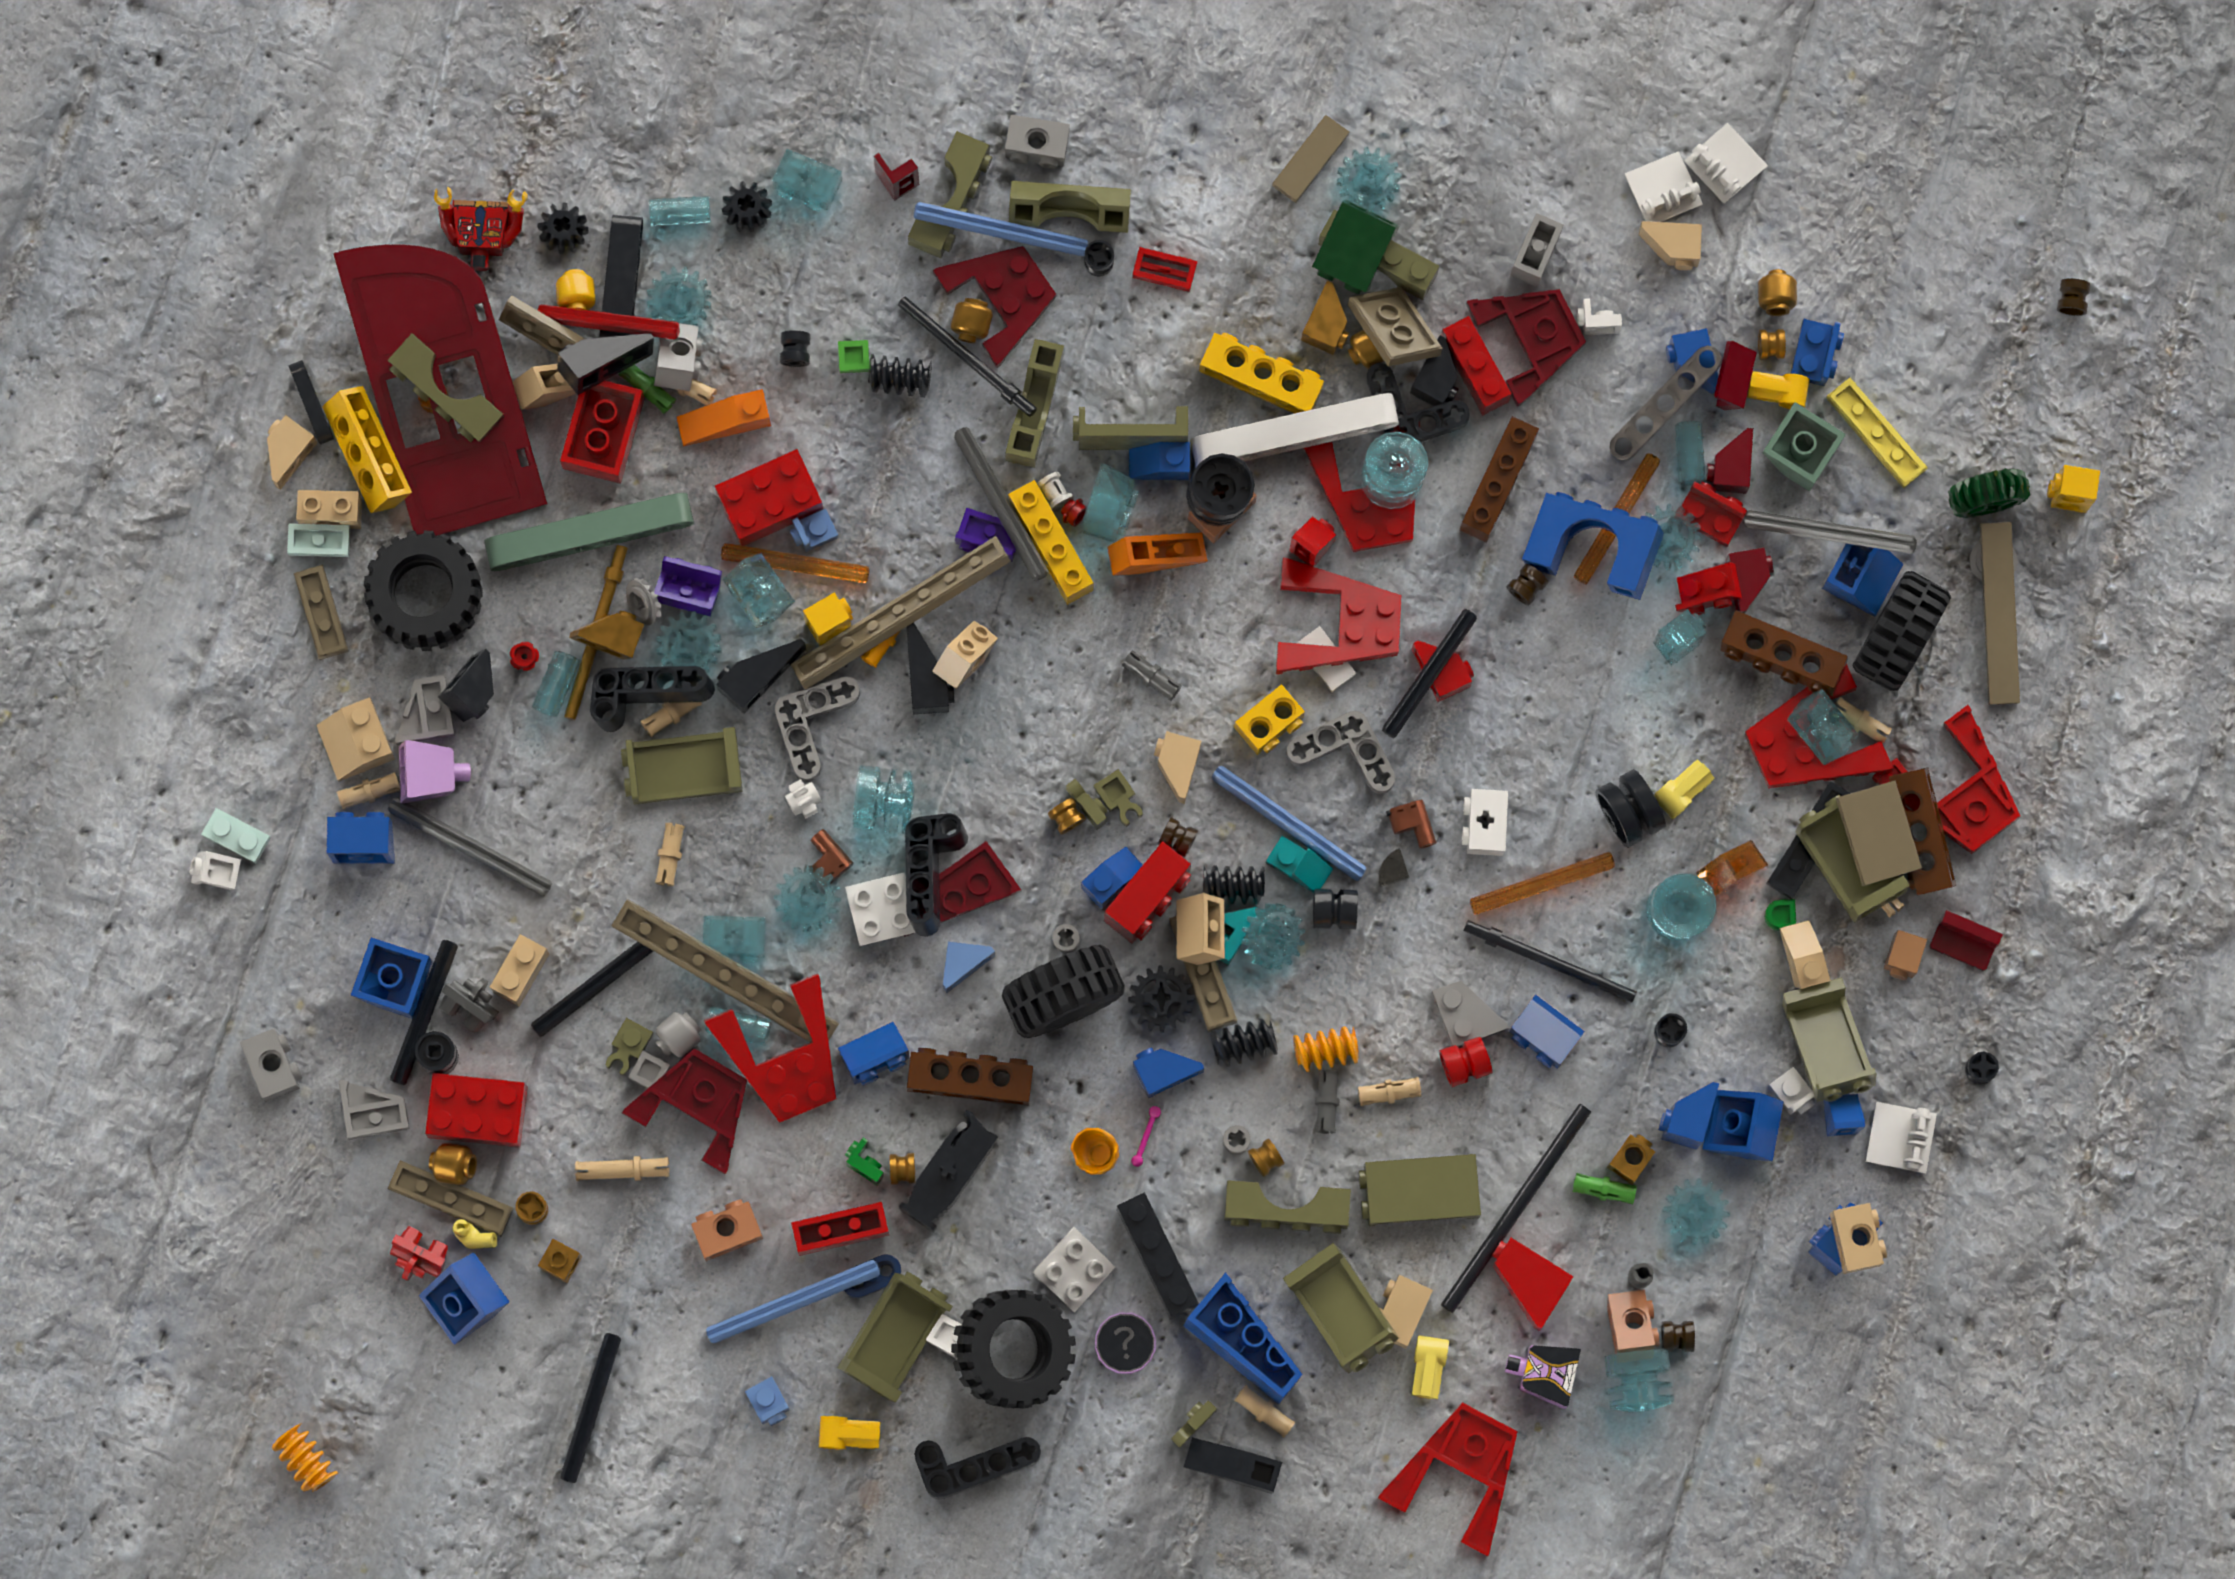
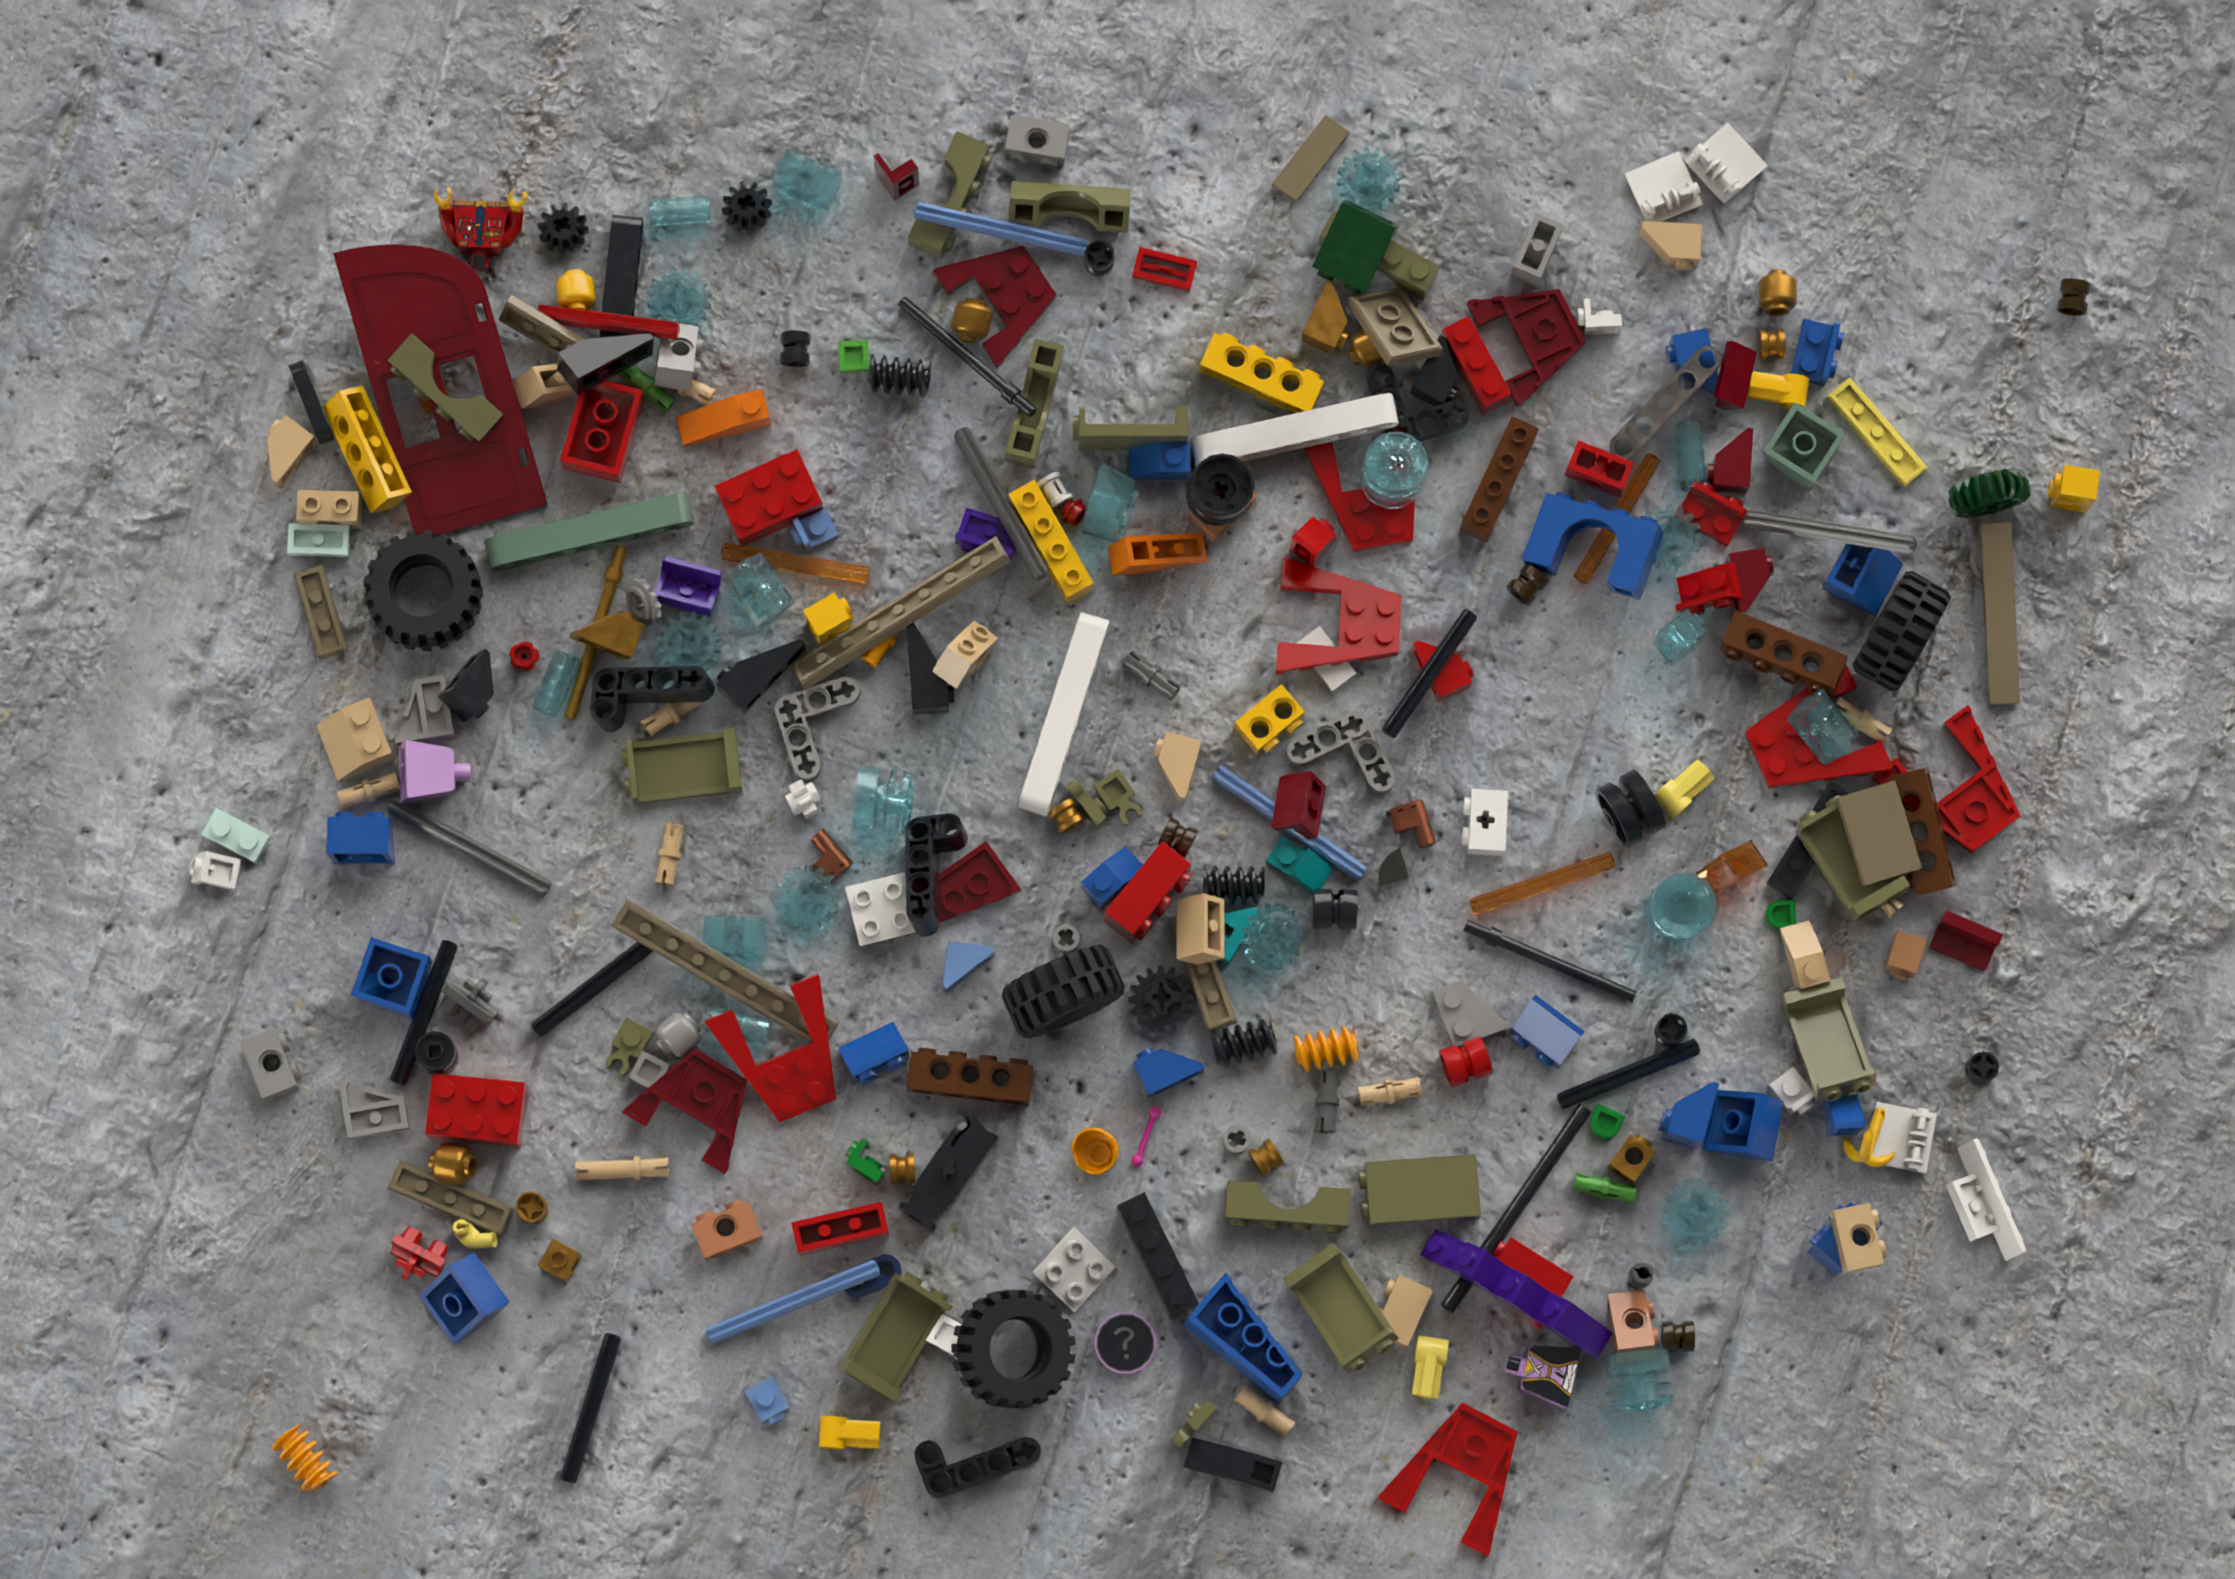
tan brick [490,934,549,1007] -> none
none -> white beam [1018,612,1110,817]
none -> dark red panel [1271,771,1326,840]
none -> dark purple arch [1420,1228,1613,1359]
none -> black axle [1557,1039,1700,1109]
none -> red brick [1564,440,1634,498]
none -> green tile [1589,1103,1626,1140]
none -> yellow piece [1844,1108,1896,1167]
none -> white bracket [1946,1139,2026,1261]

